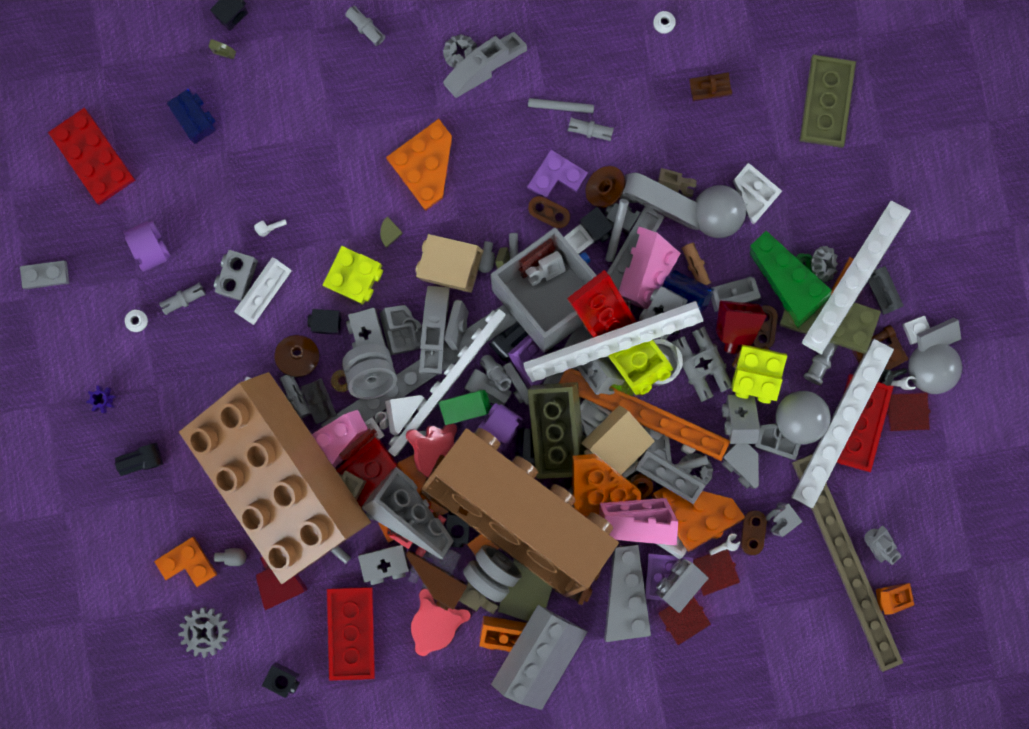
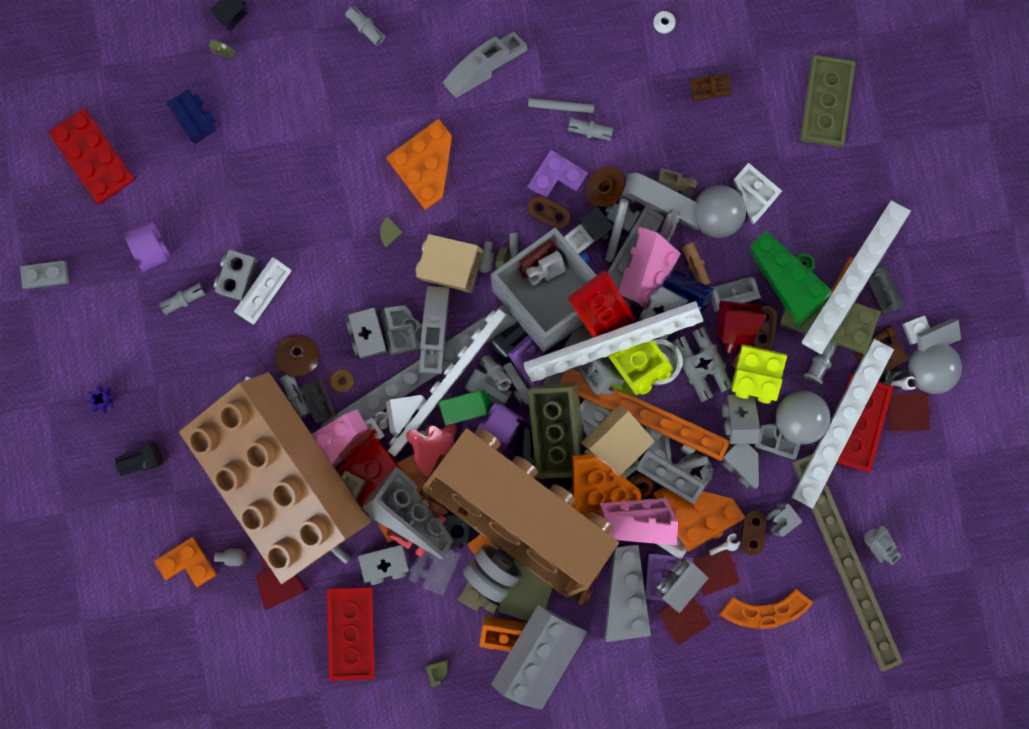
white plate [125,310,148,332] -> none
light grey gear [178,607,230,658] -> none
white hand [254,219,287,237] -> none
black brick [262,662,300,698] -> none
black brick [307,309,342,335] -> none
neon yellow plate [322,246,383,305] -> none
light grey wheel [342,343,397,399] -> none
reddish brown slope [406,550,468,611] -> none
coral tile [411,588,471,656] -> none
light grey gear [443,34,477,68] -> none
light grey plate [444,300,469,351] -> none
light grey gear [811,246,838,282] -> none
orange slope [876,583,914,615] -> none
none -> olive tile [426,659,449,688]
none -> light grey axle [659,209,680,242]
none -> orange tile [718,588,814,629]

